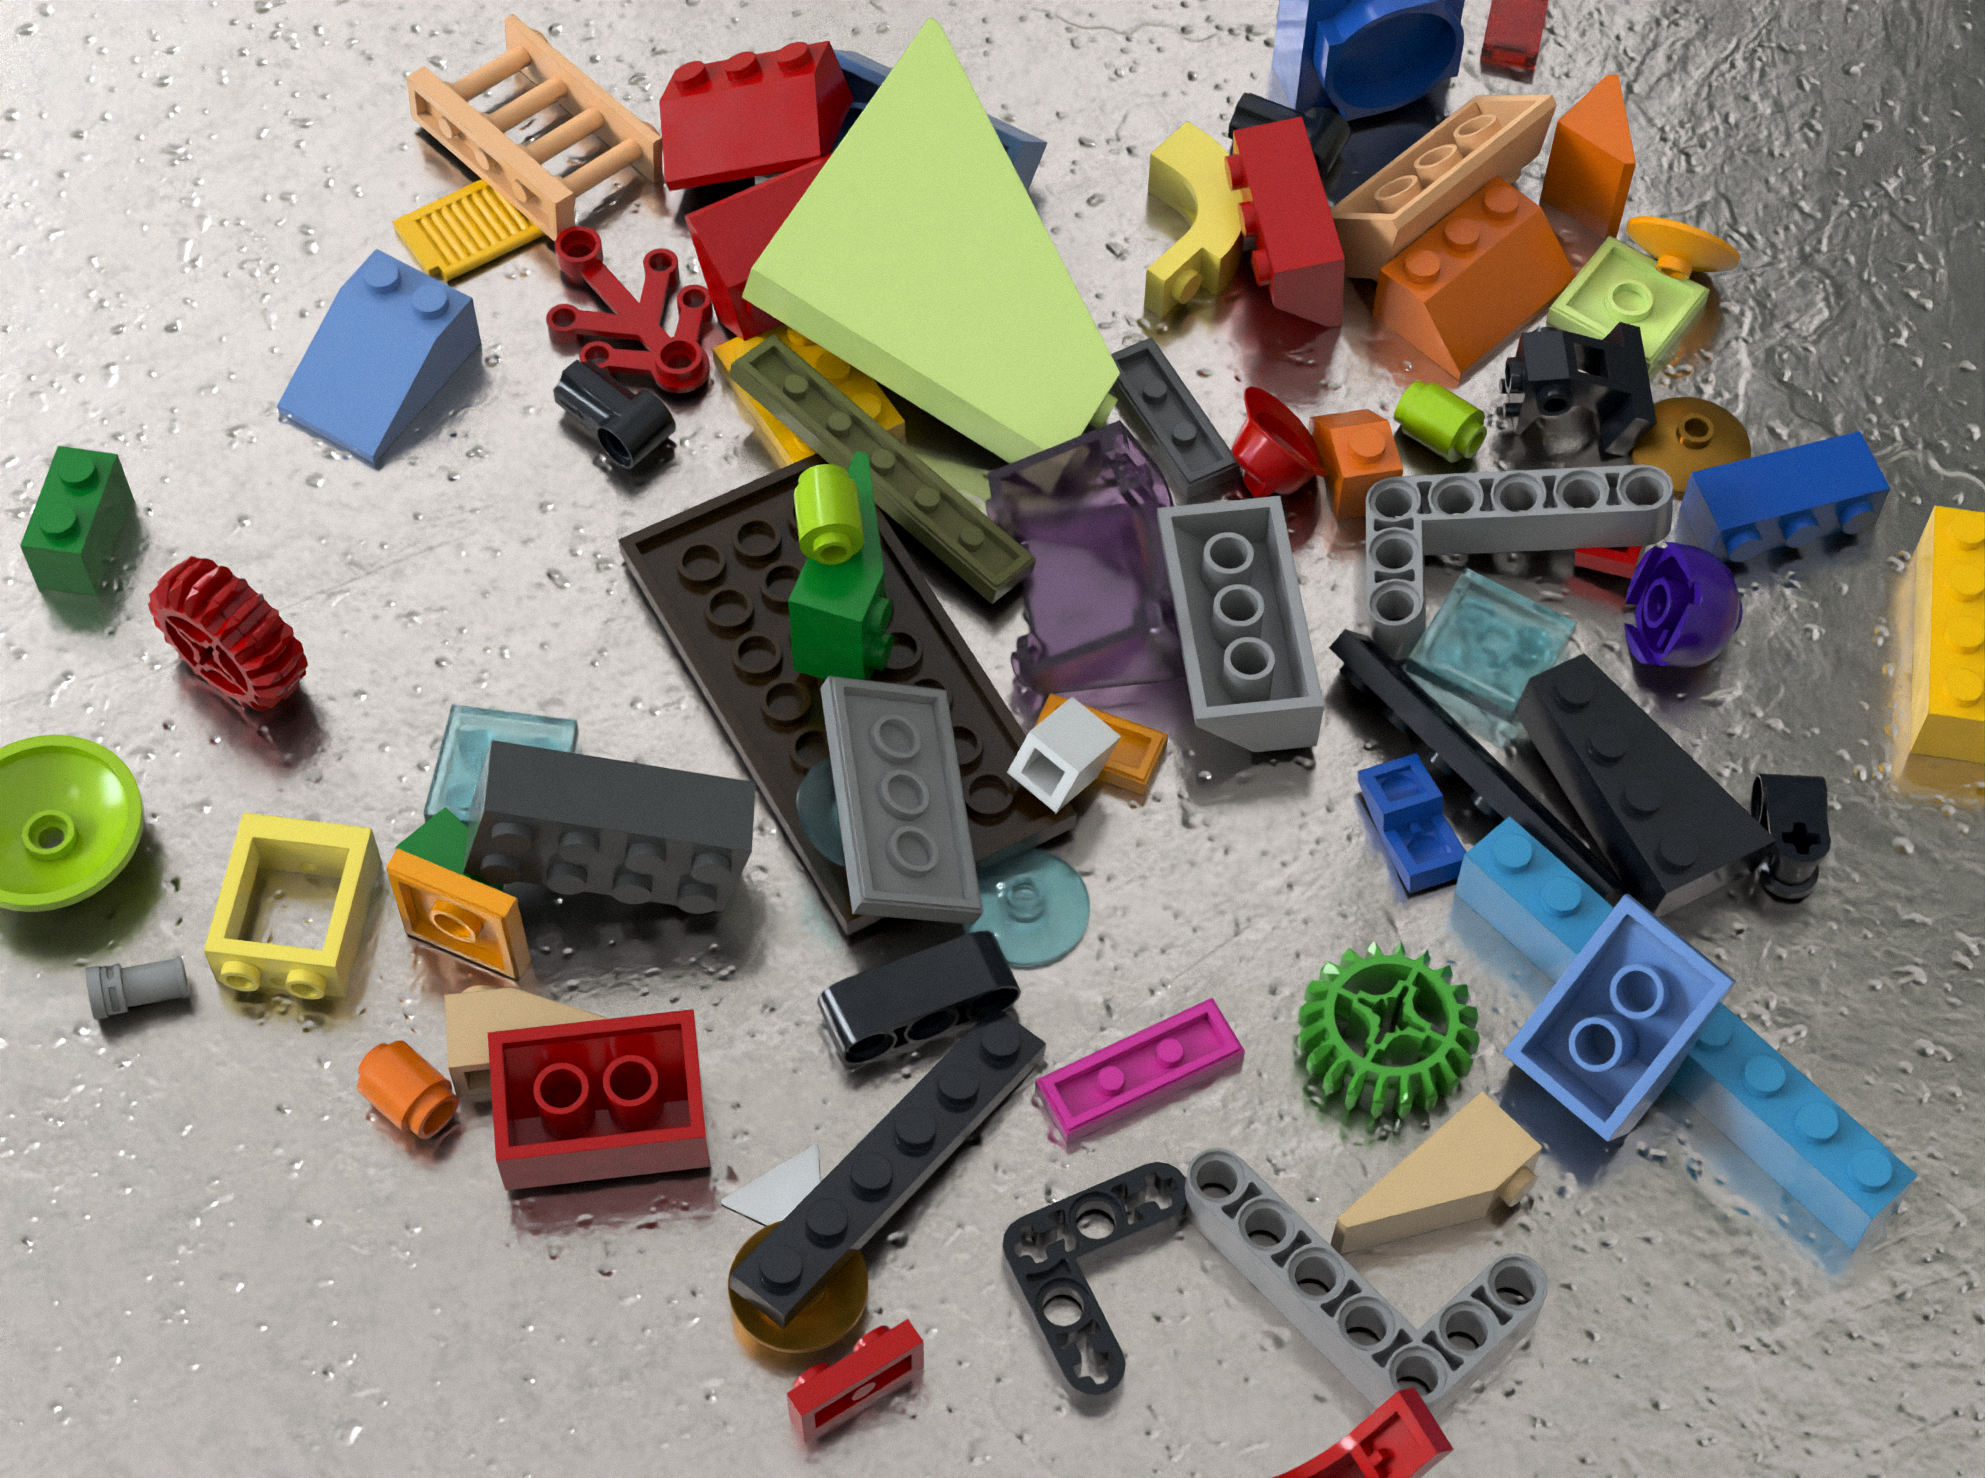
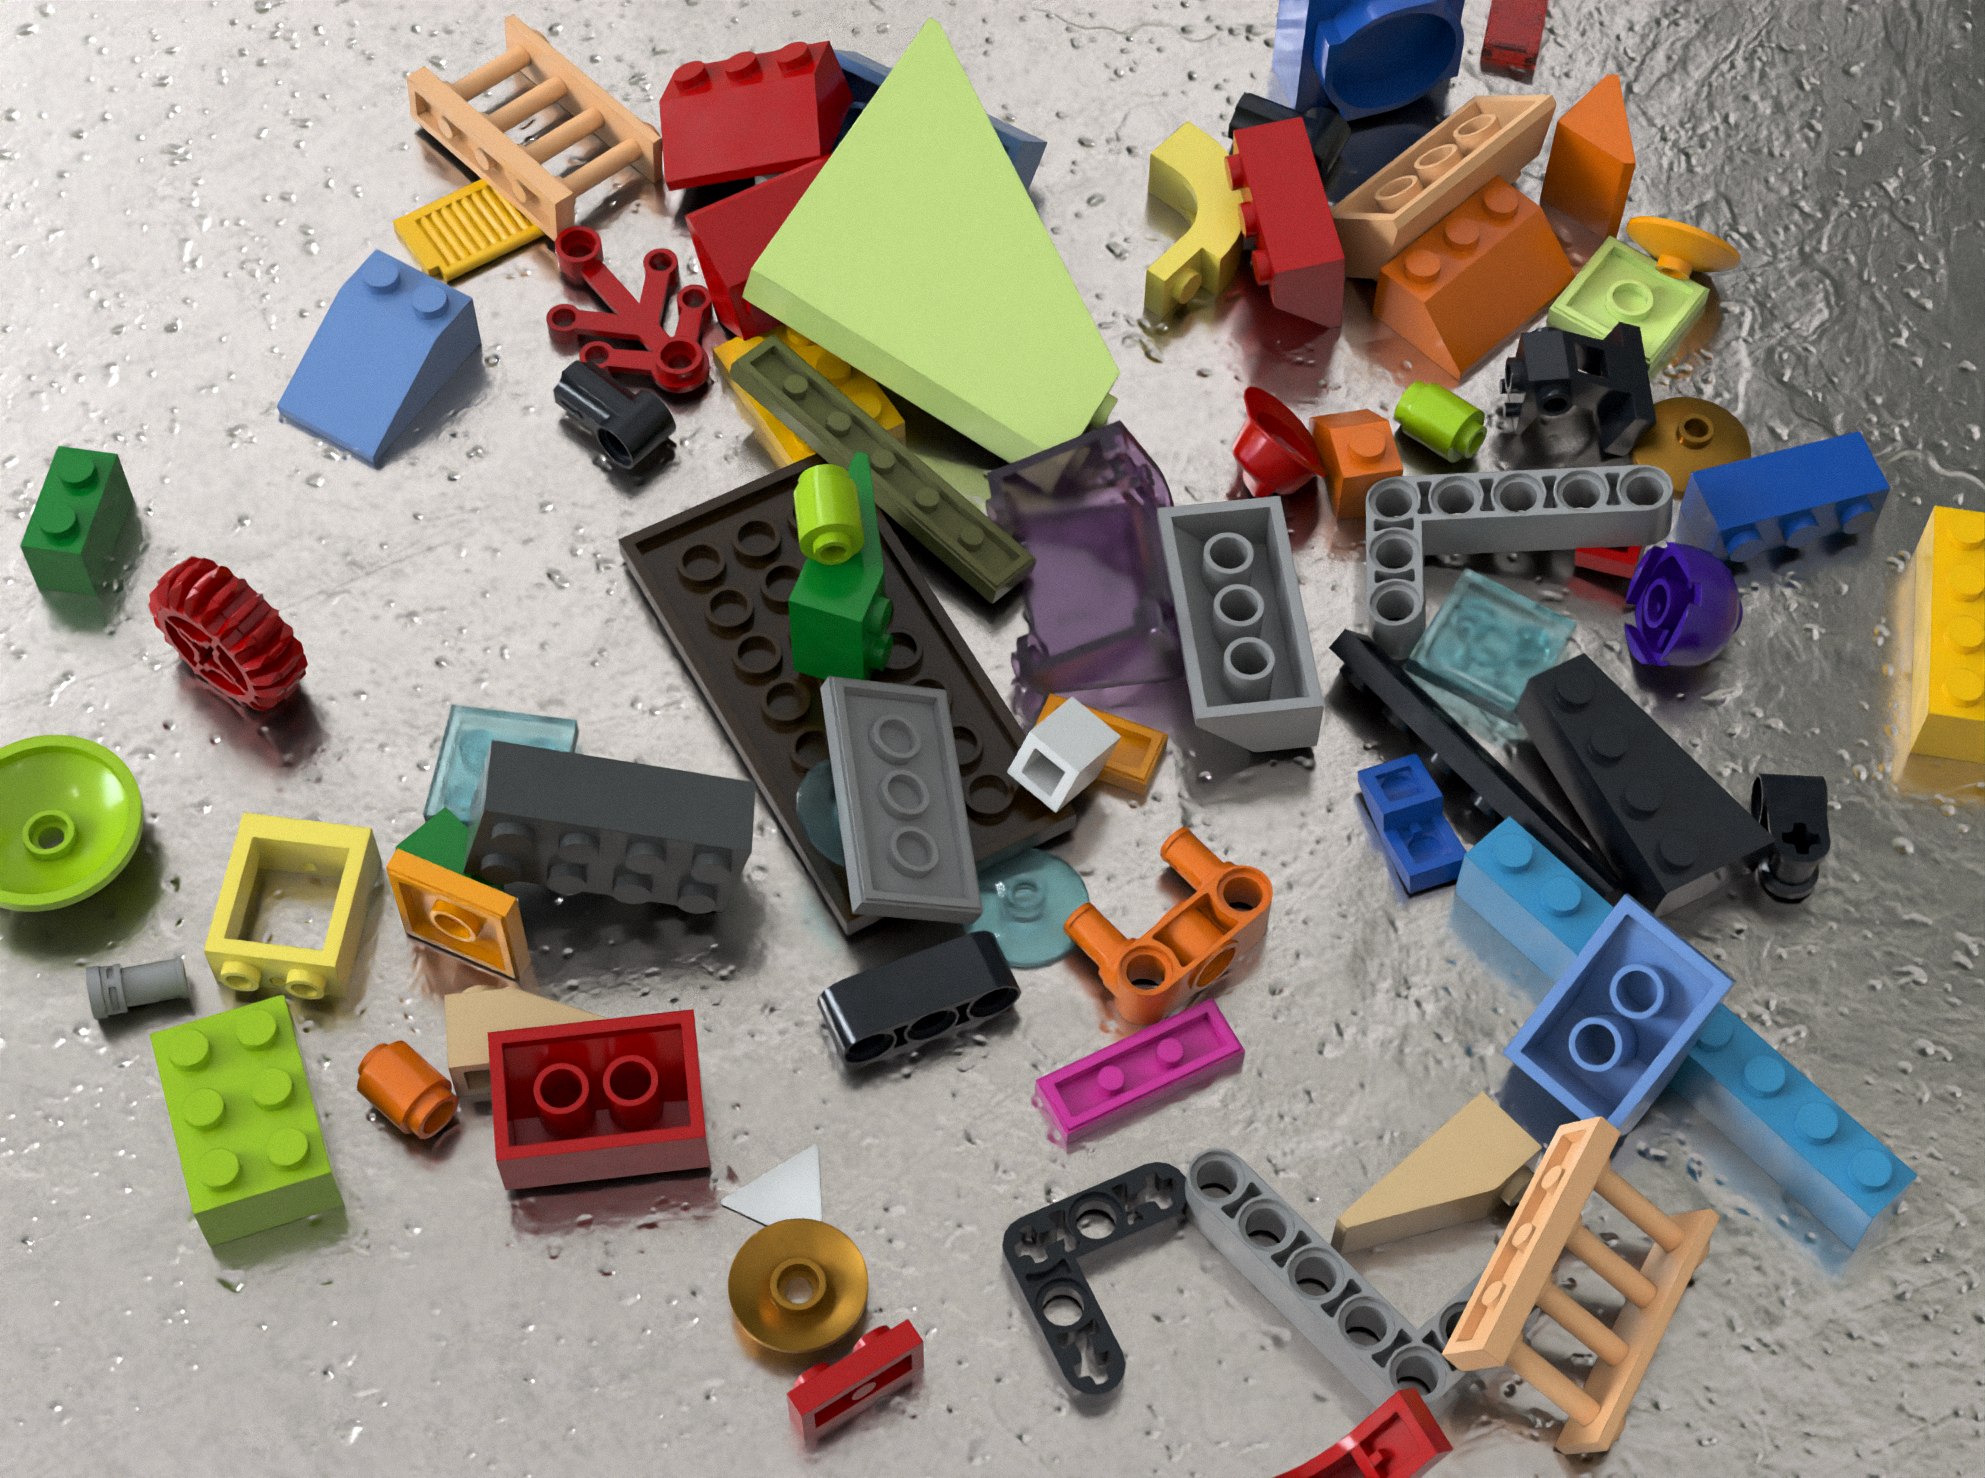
black plate [730,1006,1047,1329] -> none
dark grey tile [1111,337,1240,499] -> none
bright green gear [1297,941,1480,1120] -> none
none -> lime brick [149,994,344,1247]
none -> orange piece [1063,826,1273,1026]
none -> light nougat fence [1441,1116,1720,1455]

